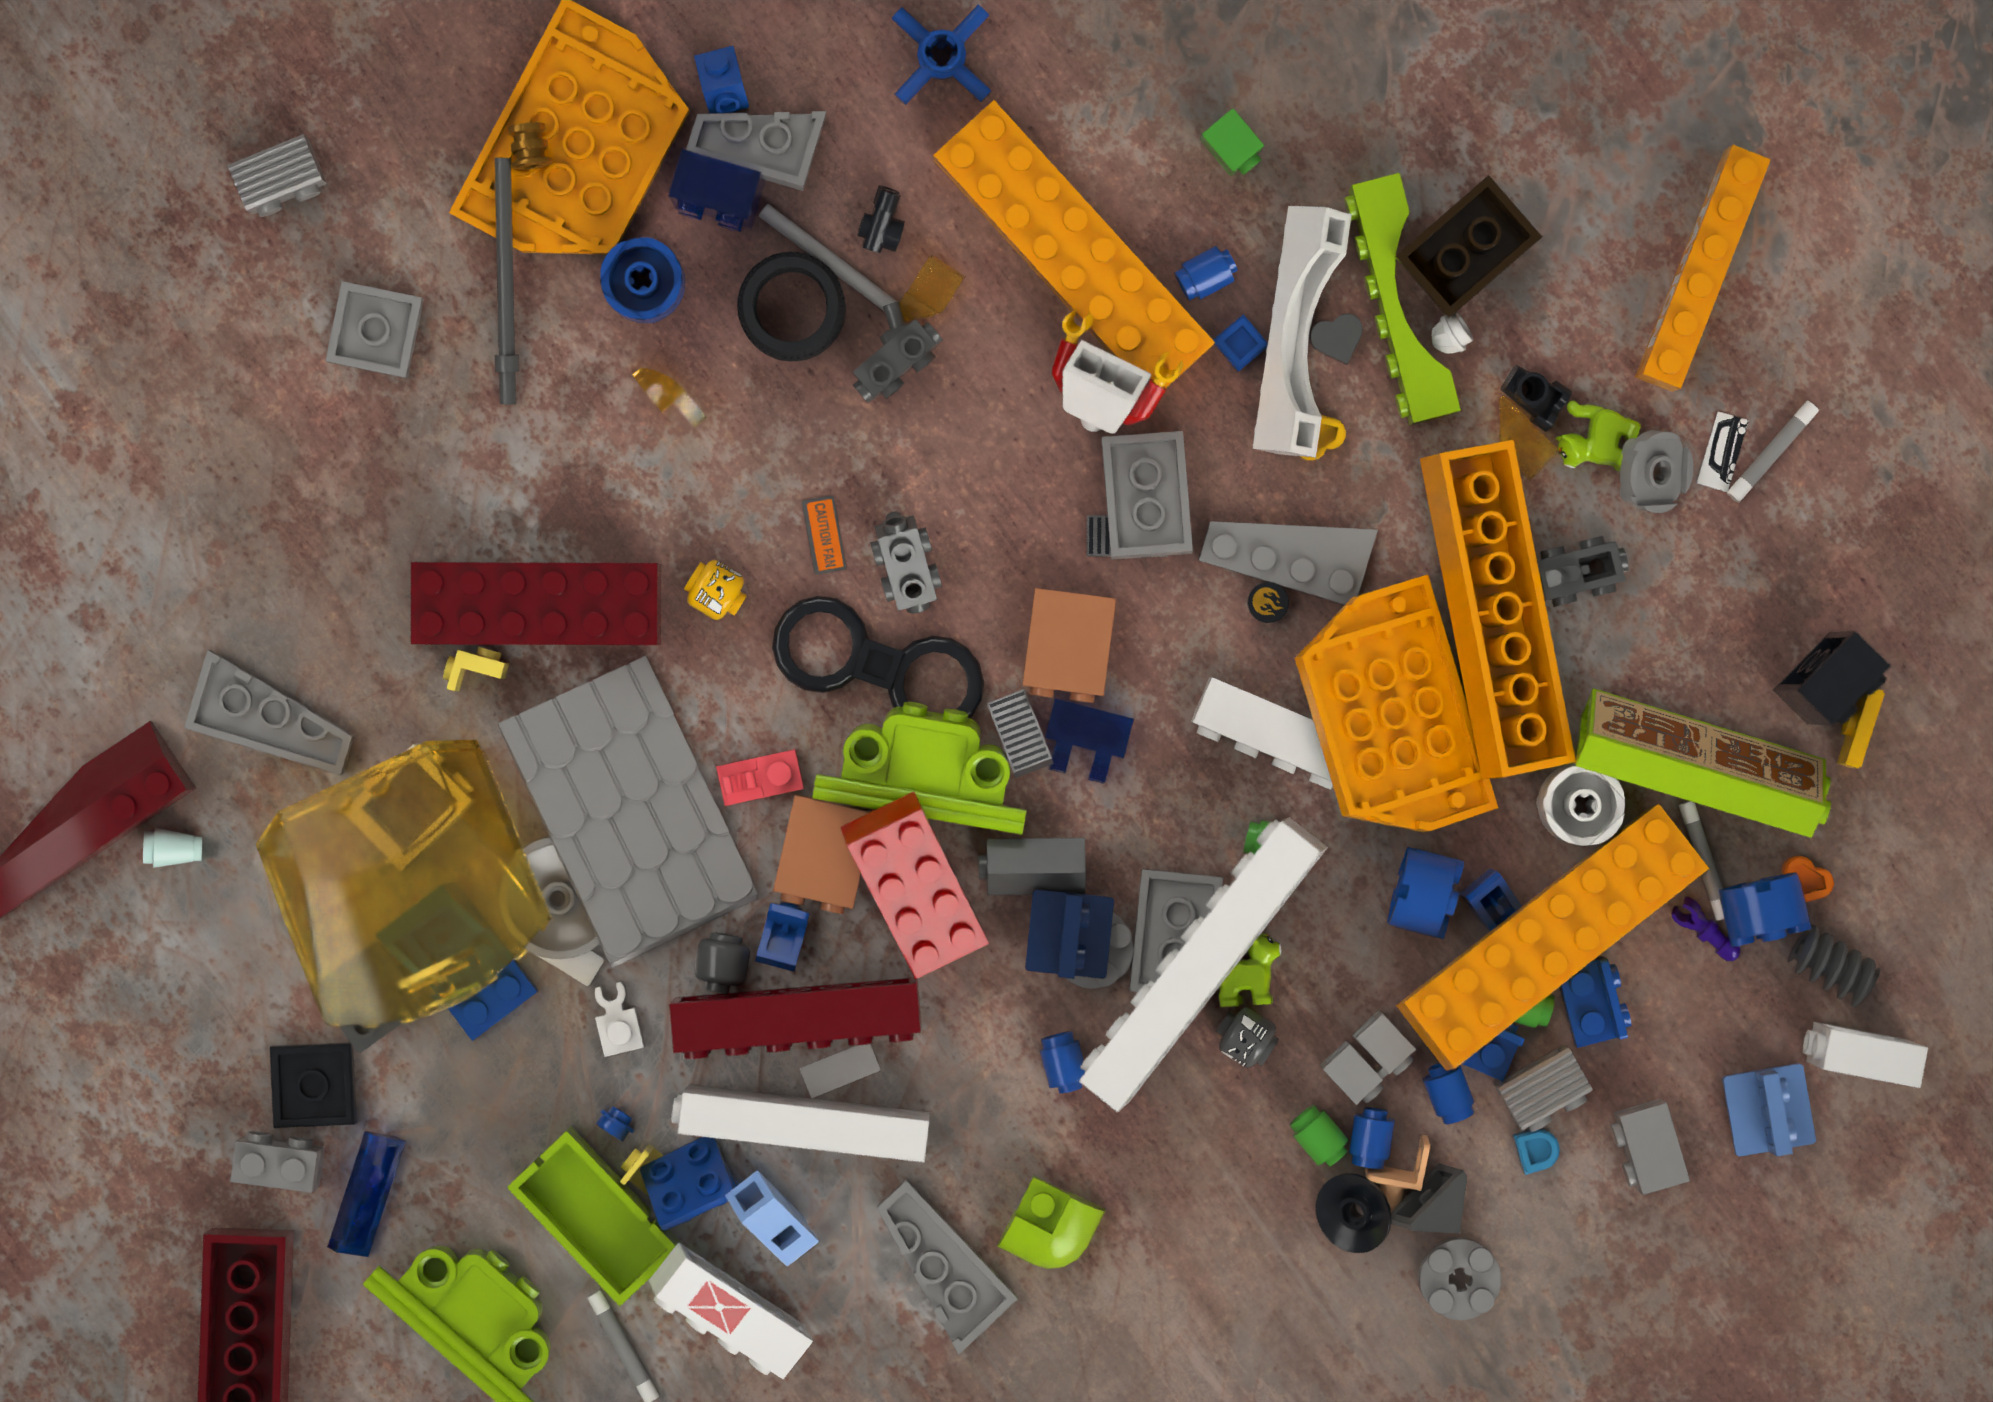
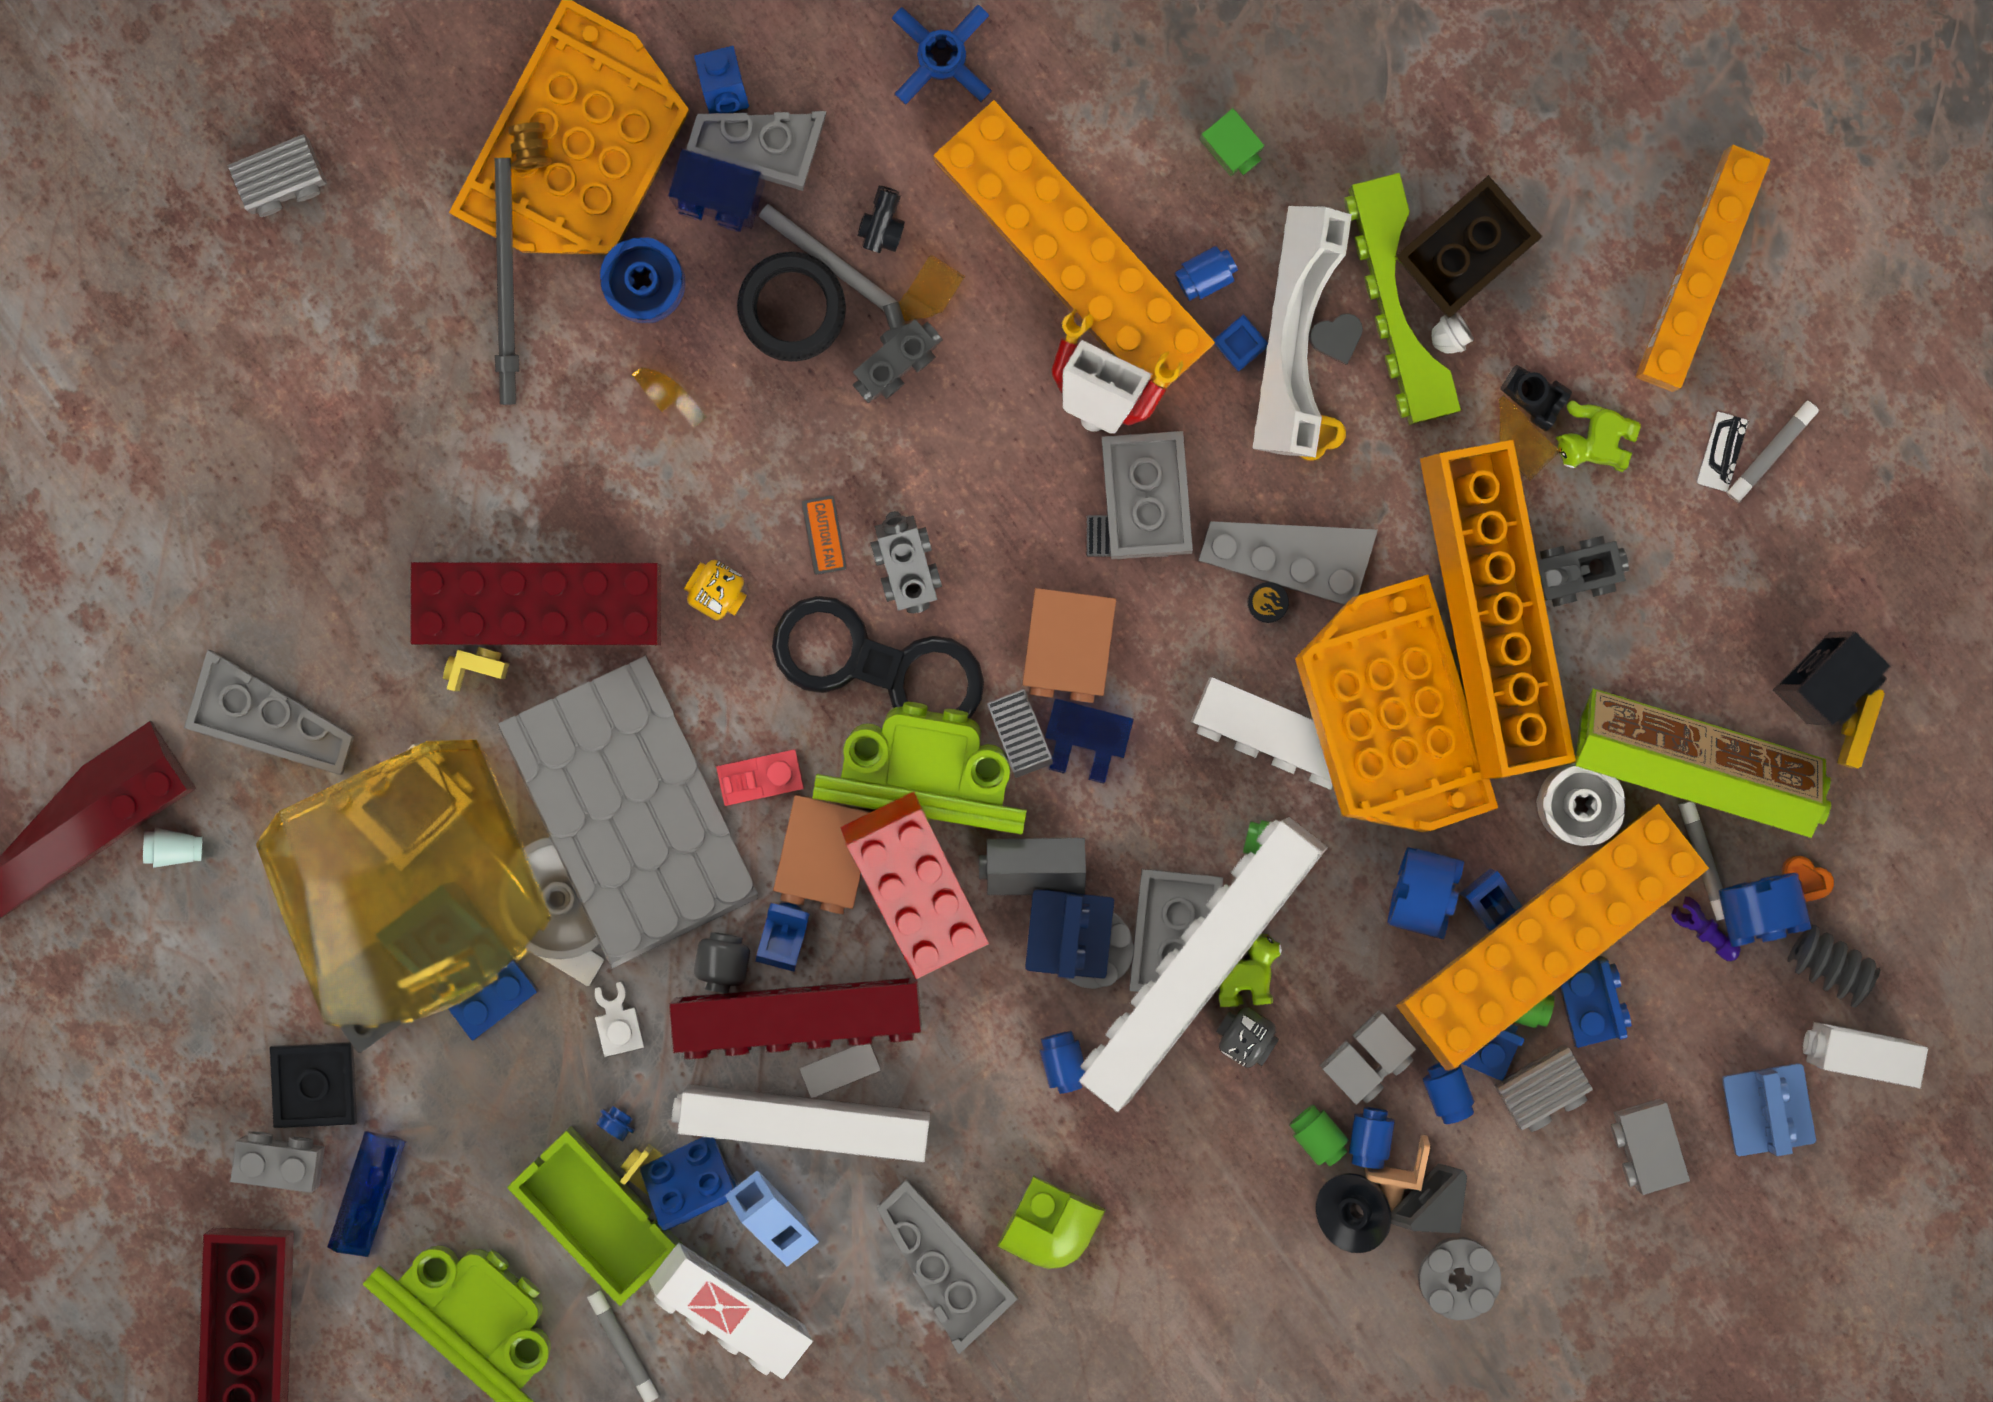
light grey plate [326,281,424,379] -> none
dark azure tile [1512,1128,1560,1175] -> none
light grey plate [1620,430,1693,513] -> none

